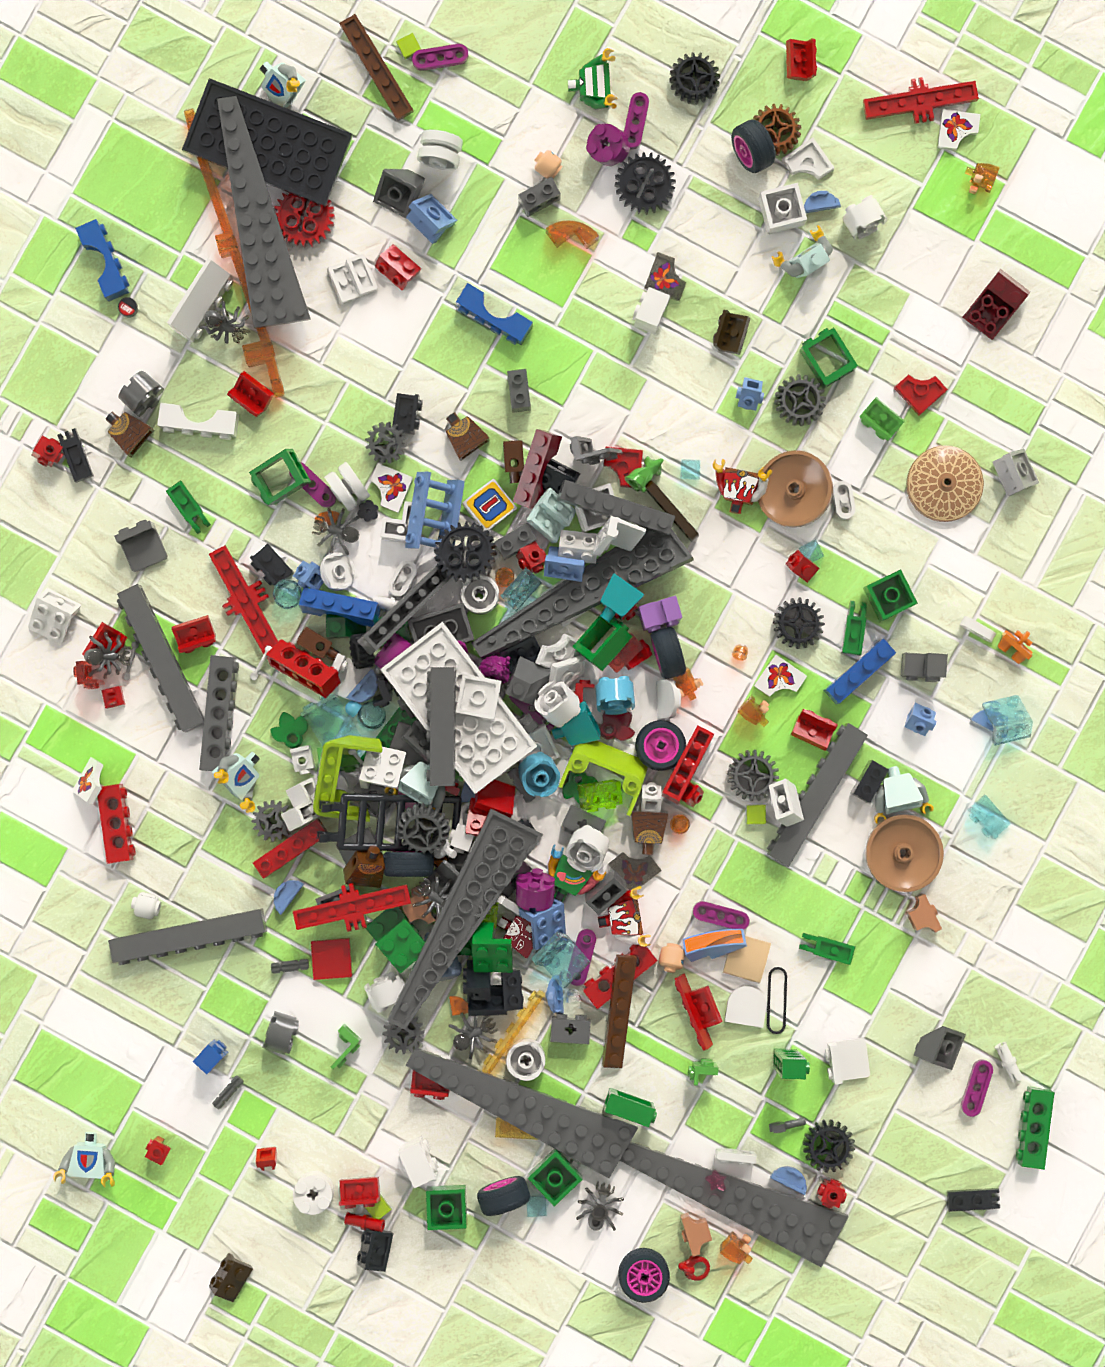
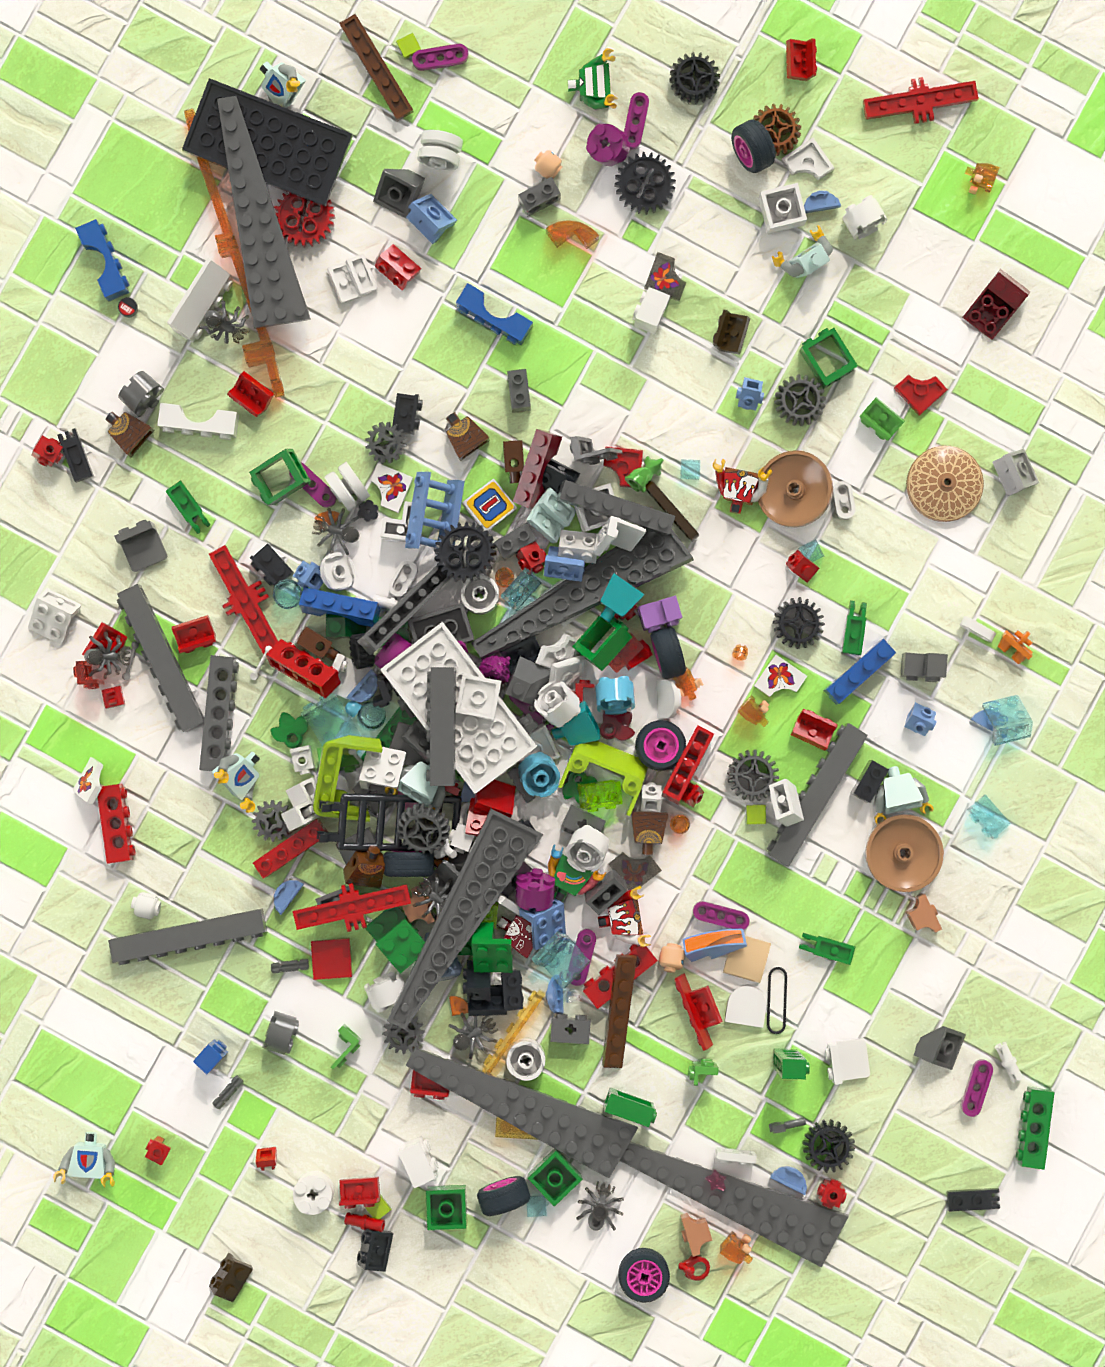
green brick [863,569,918,622] -> none
white tile [937,109,980,151] -> none

